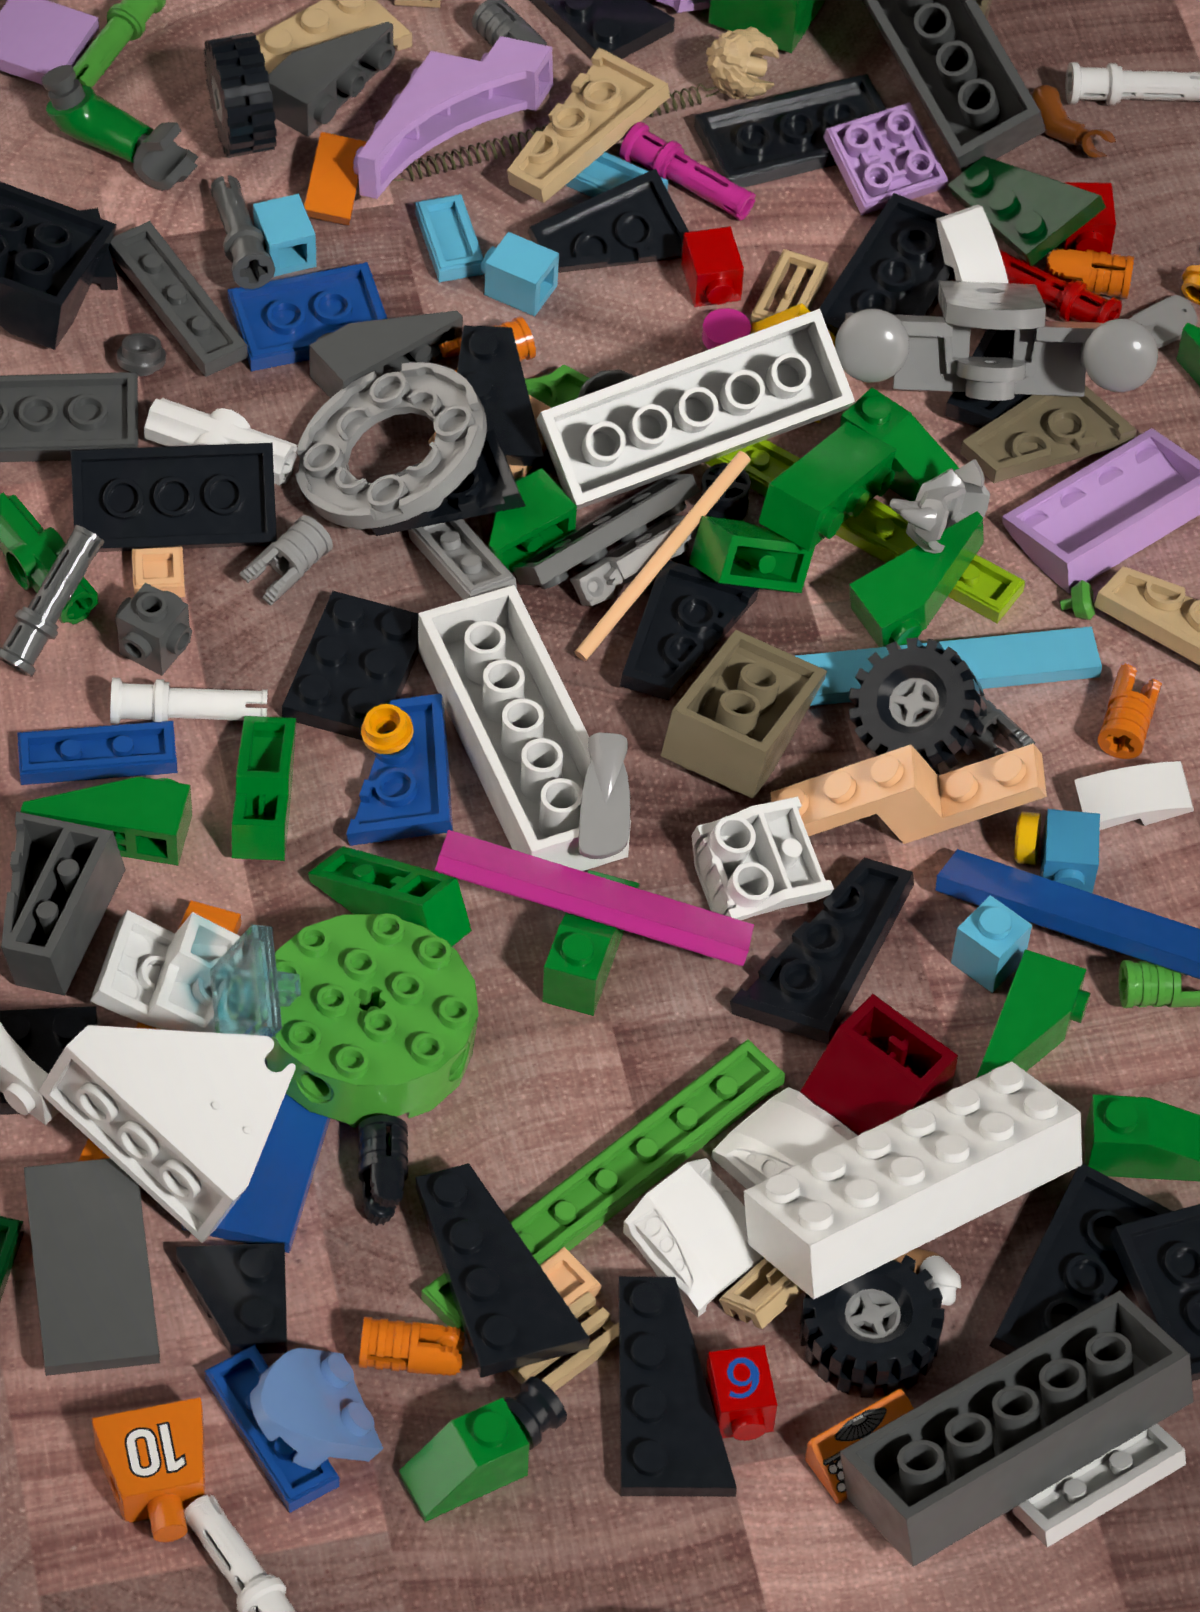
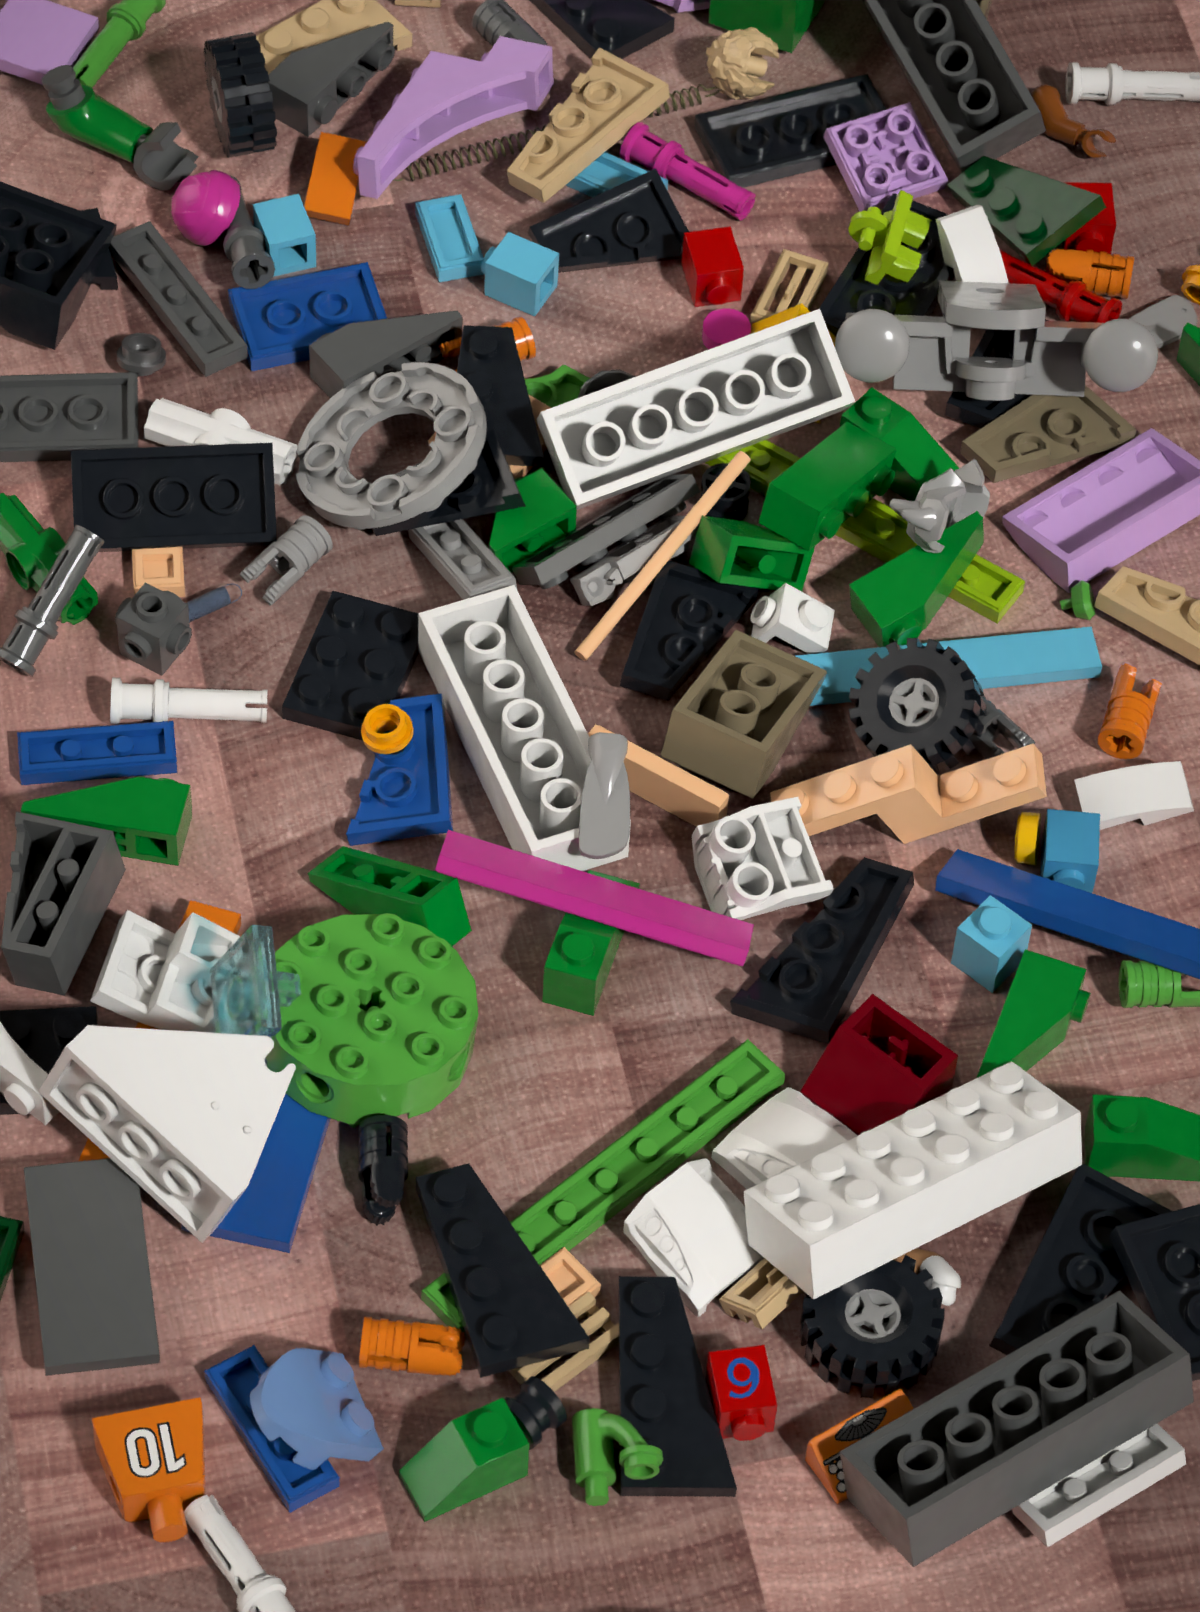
black wing [176,1243,288,1355] -> none
green slope [232,716,296,861] -> none
none -> dark pink piece [171,170,240,246]
none -> sand blue piece [186,583,242,623]
none -> bright green plant [572,1408,663,1506]
none -> light nougat tile [588,724,729,827]
none -> white bracket [751,583,835,654]
none -> lime hips [848,190,931,285]

